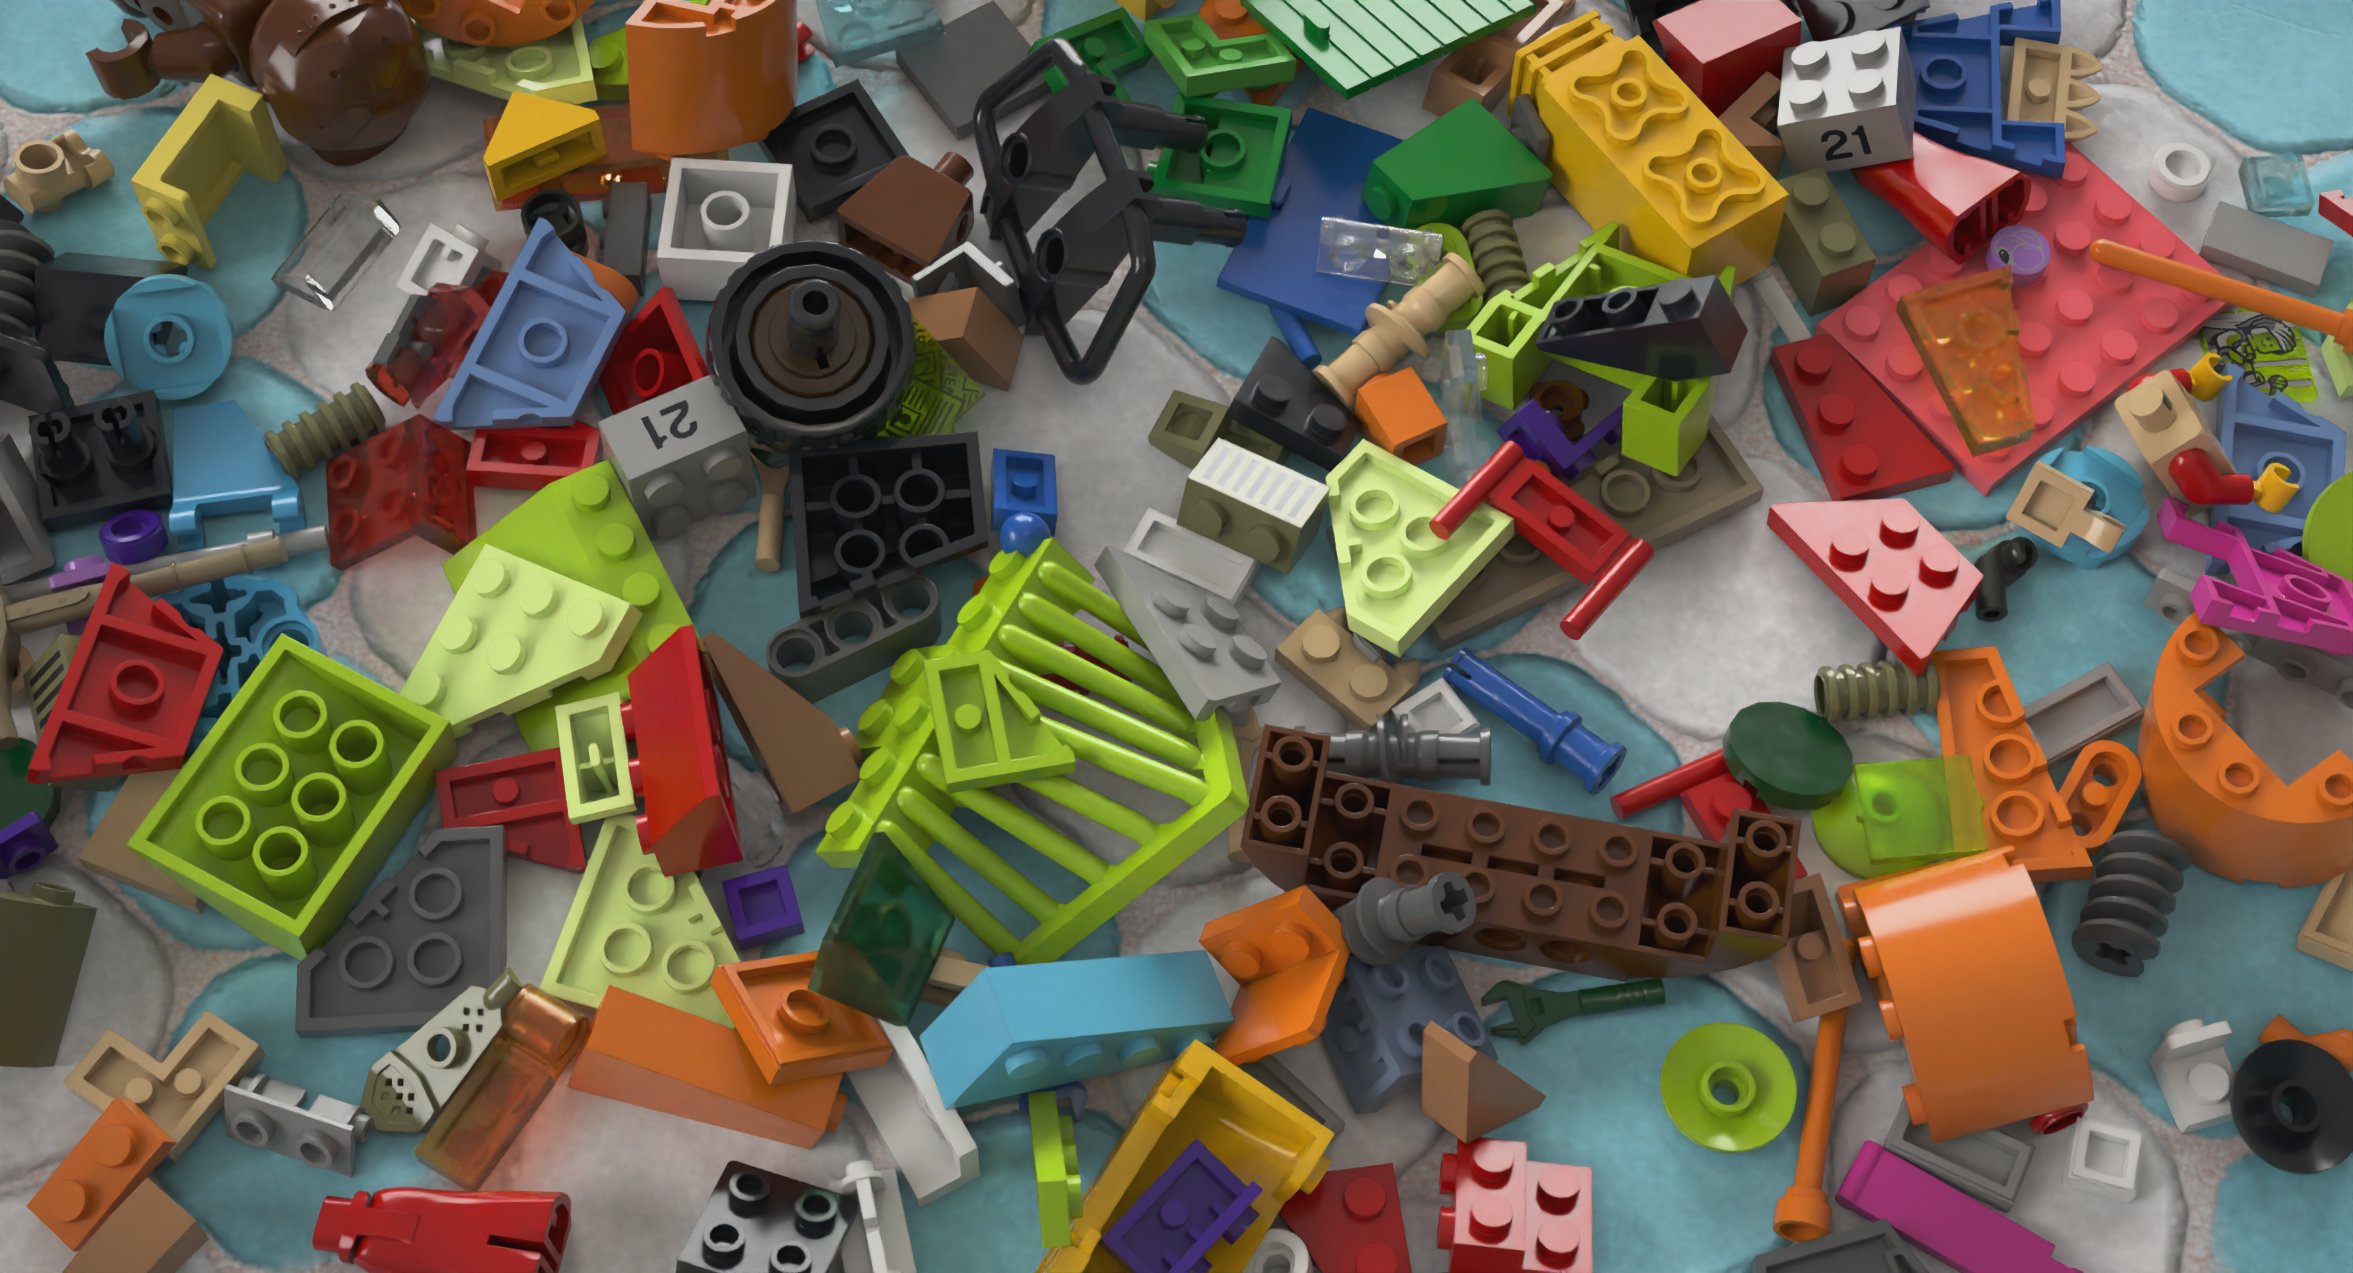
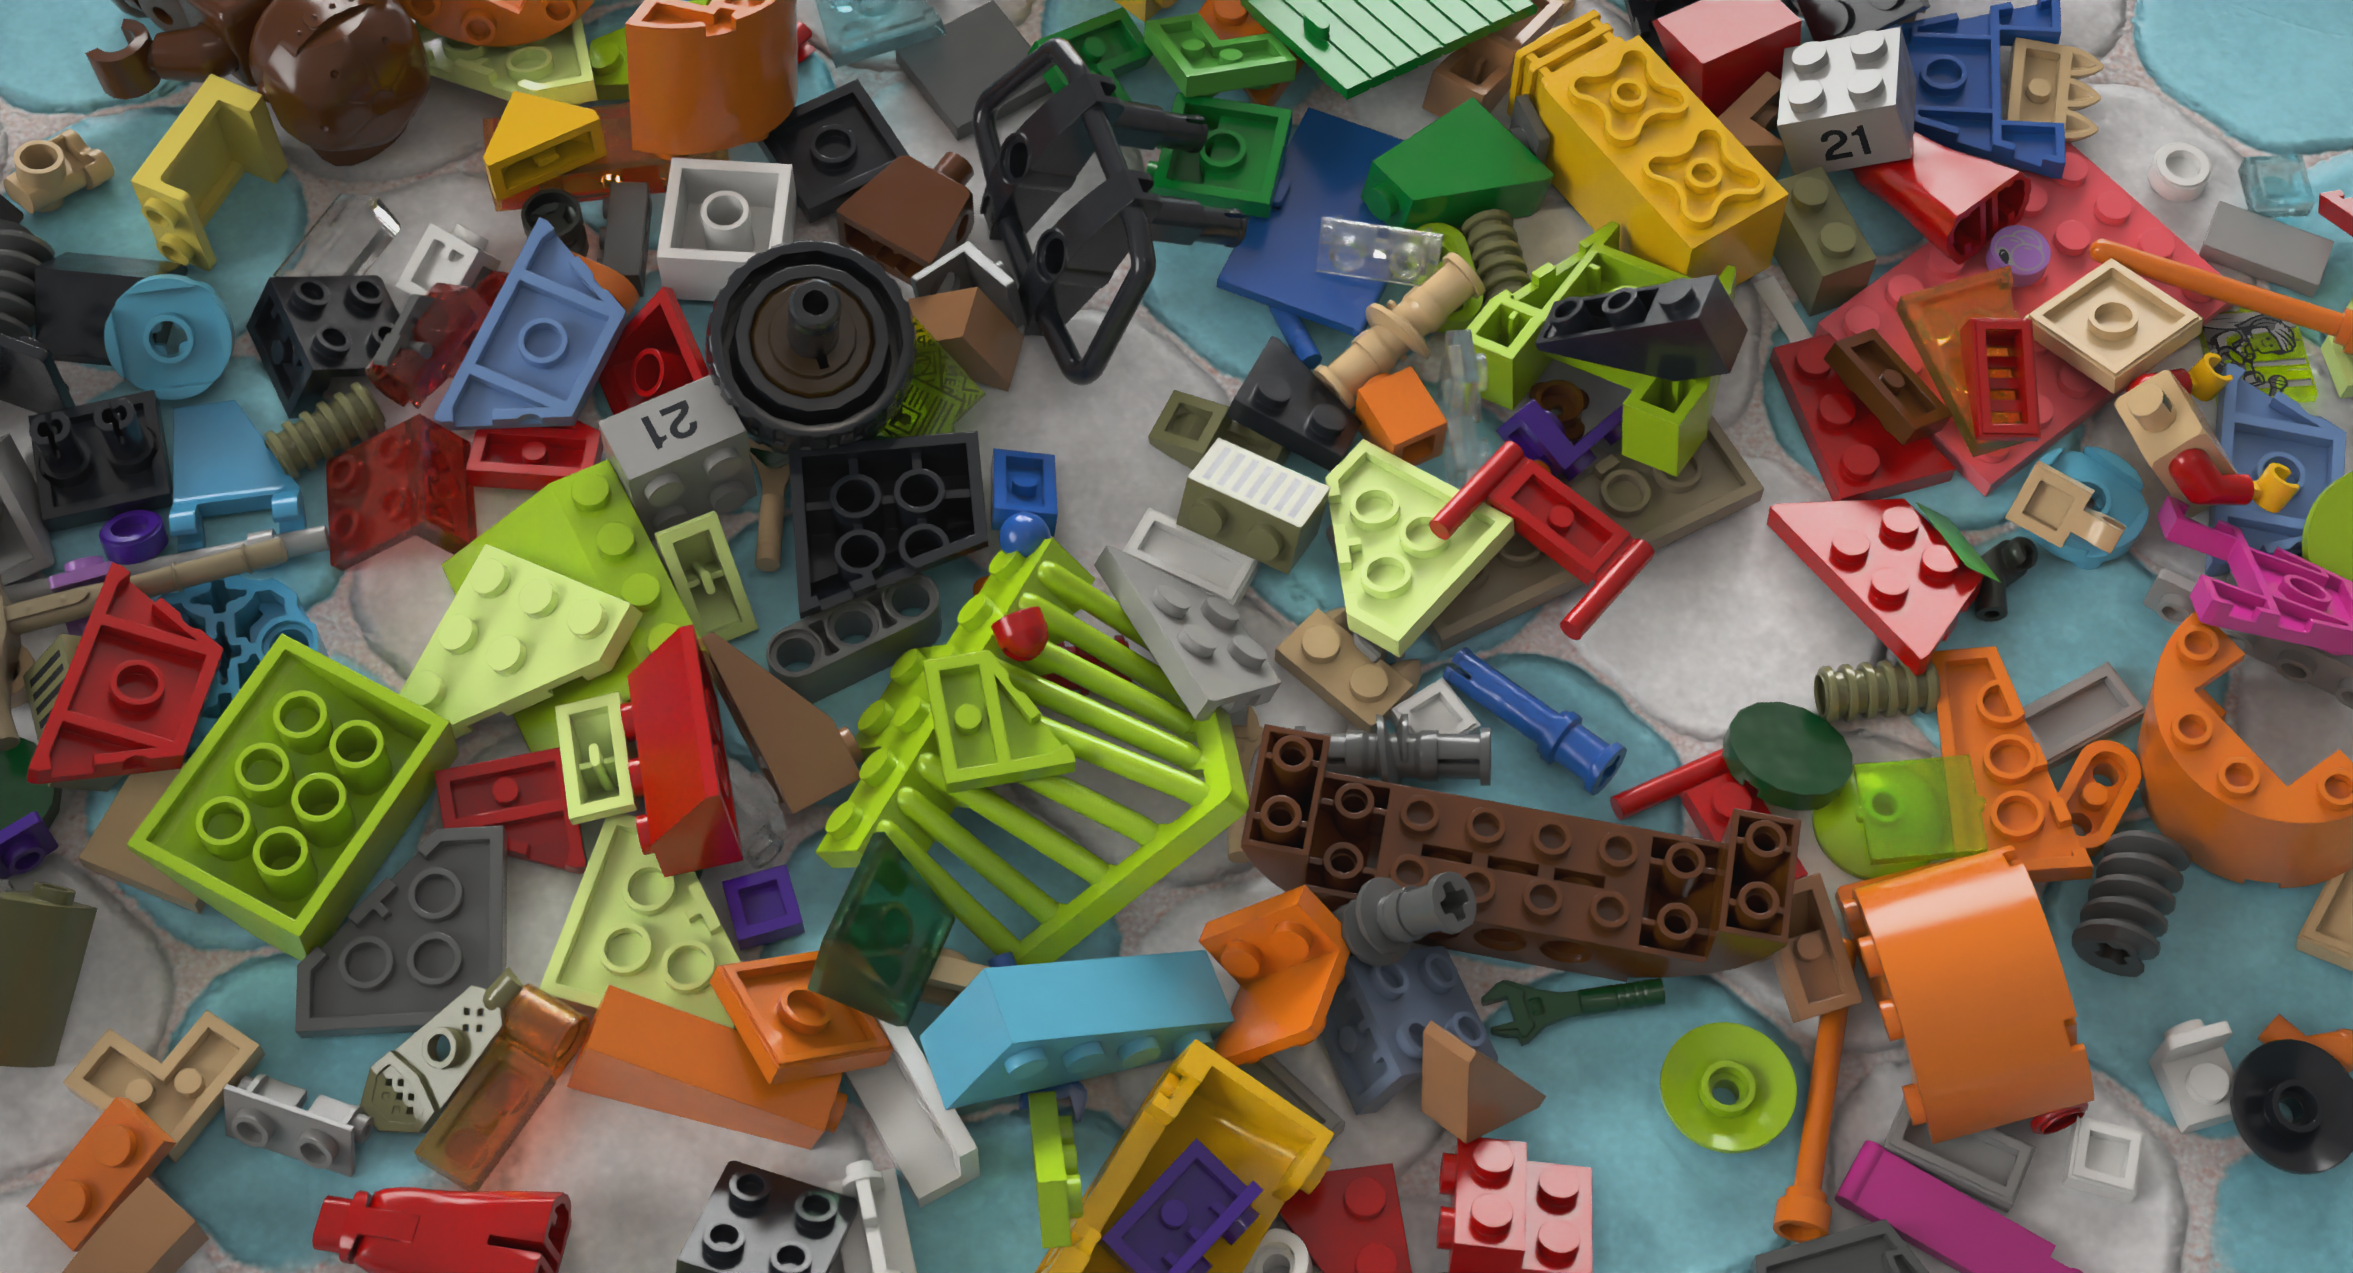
none -> black bracket [246,275,400,419]
none -> yellowish green slope [654,511,759,641]
none -> red hinge [991,606,1049,661]
none -> reddish brown plate [1823,328,1953,446]
none -> bright green sticker [1916,502,2001,583]
none -> red slope [1959,318,2041,441]
none -> tan plate [2024,258,2203,394]

